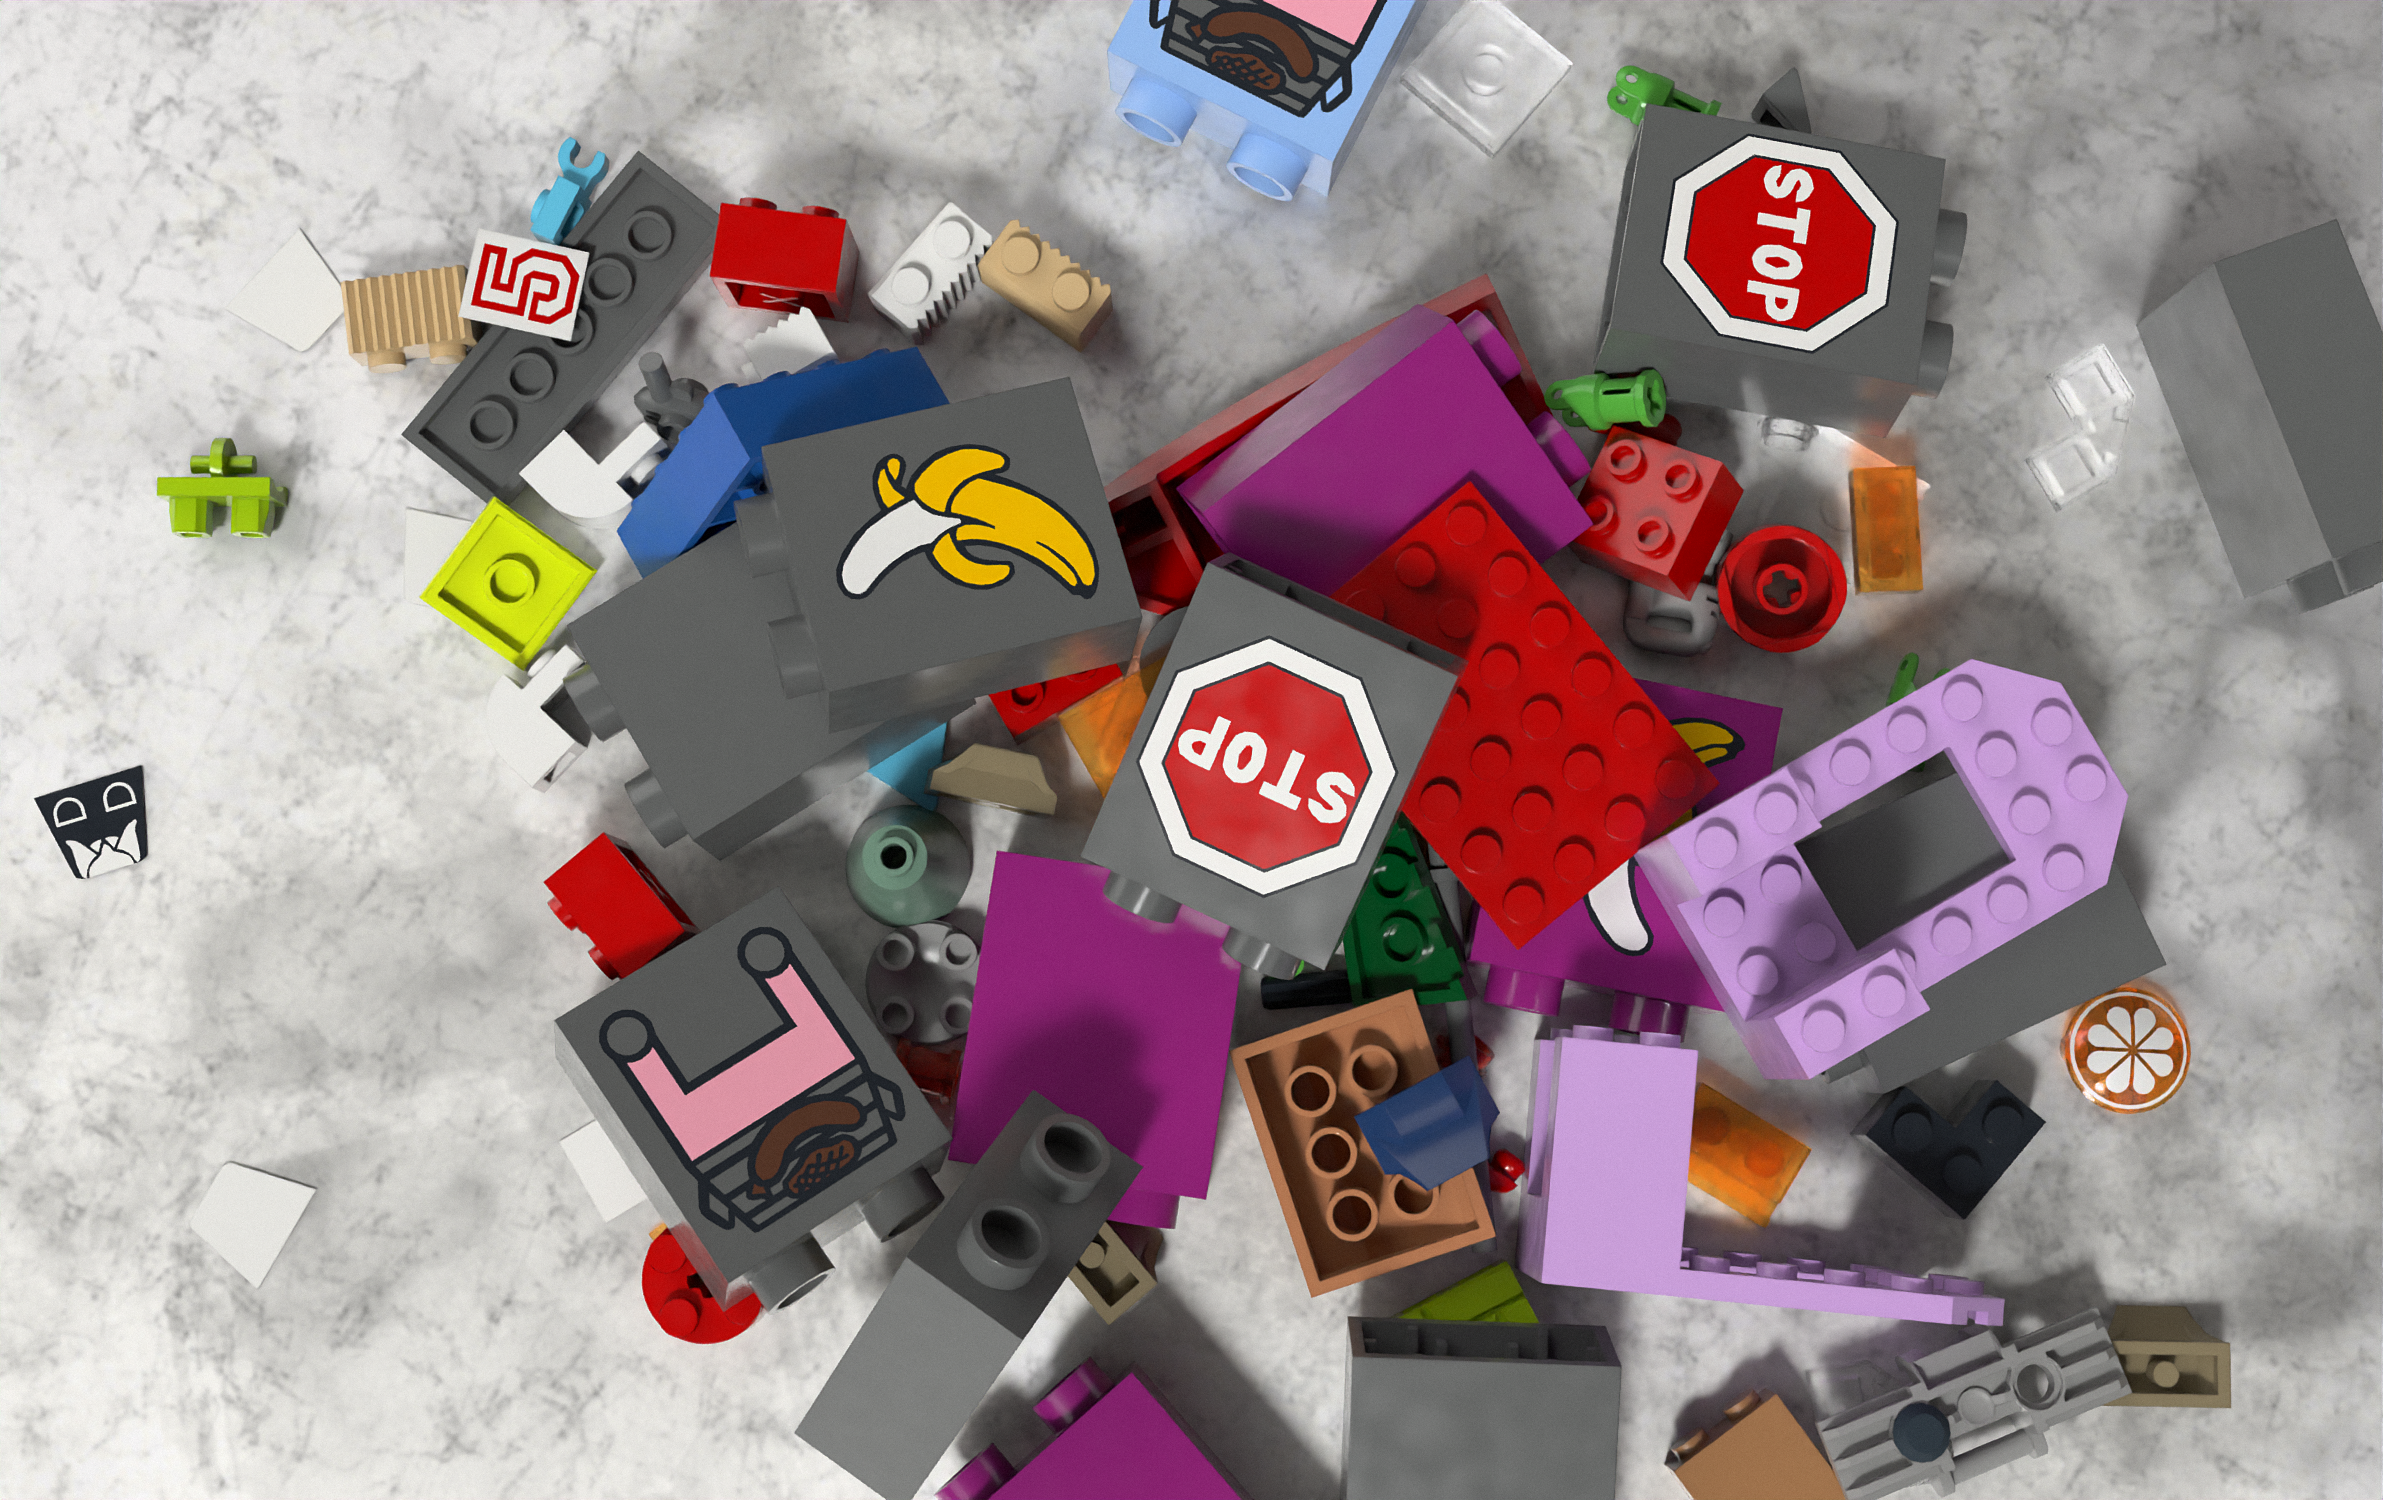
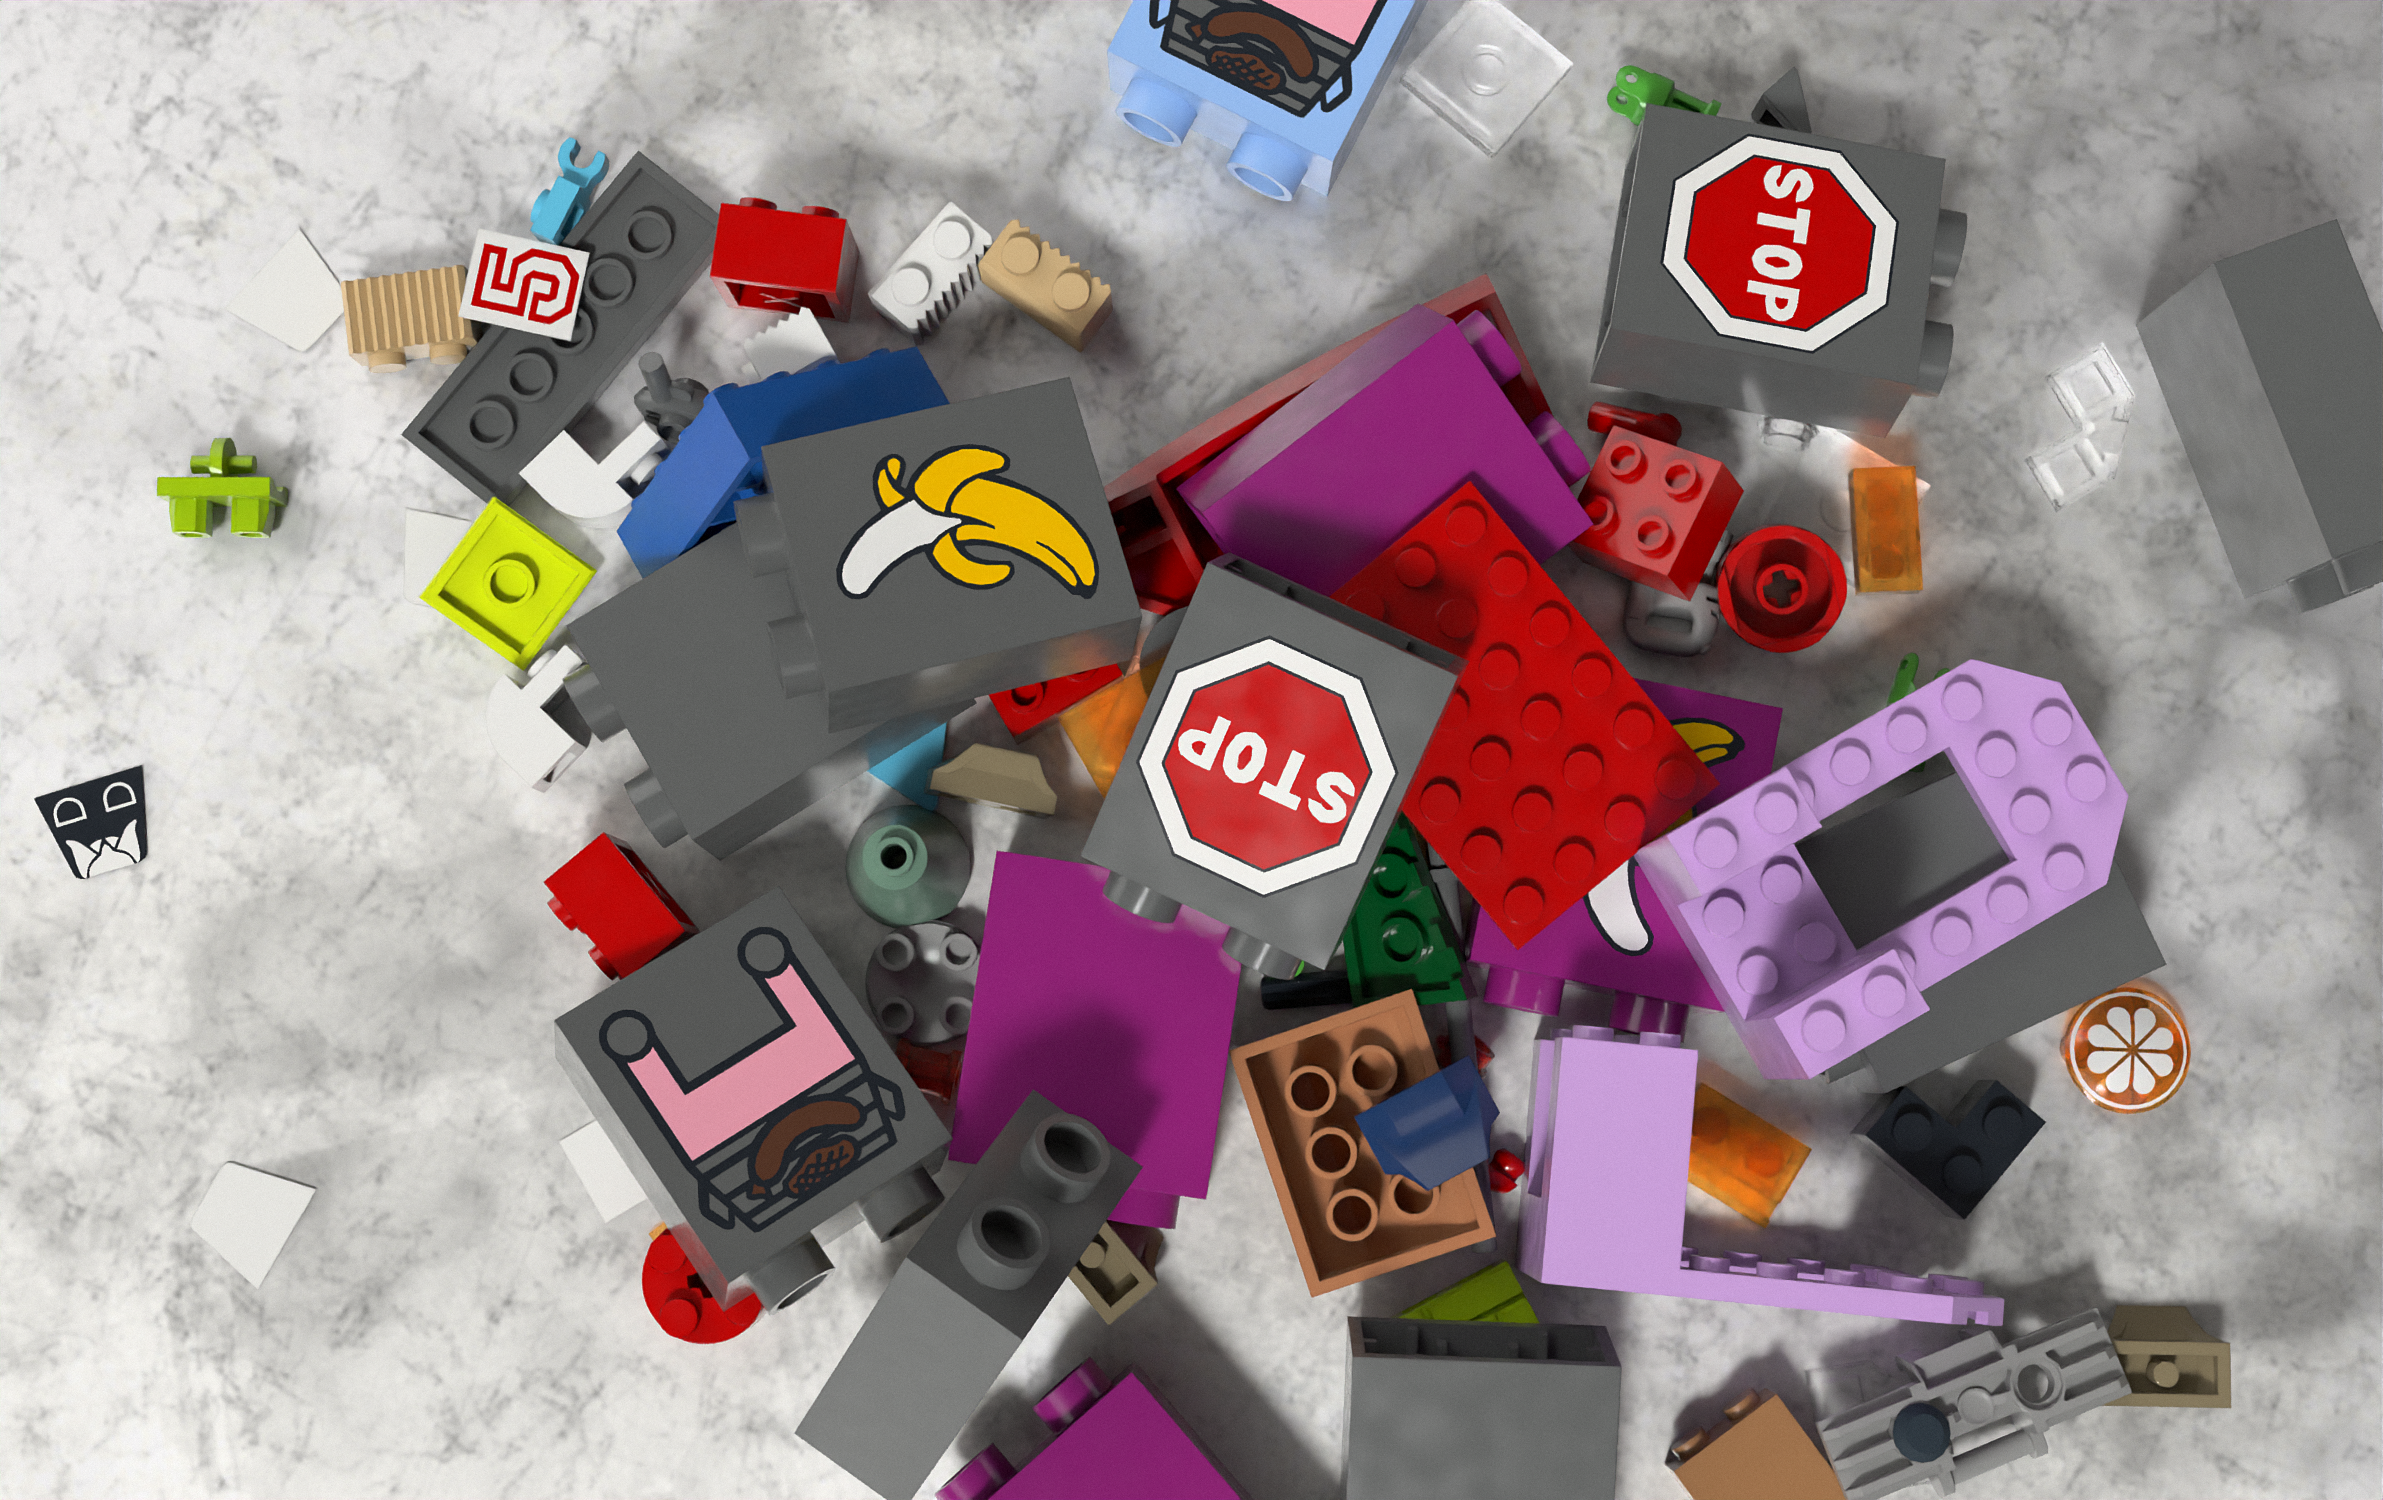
bright green piece [1544,369,1666,431] -> none

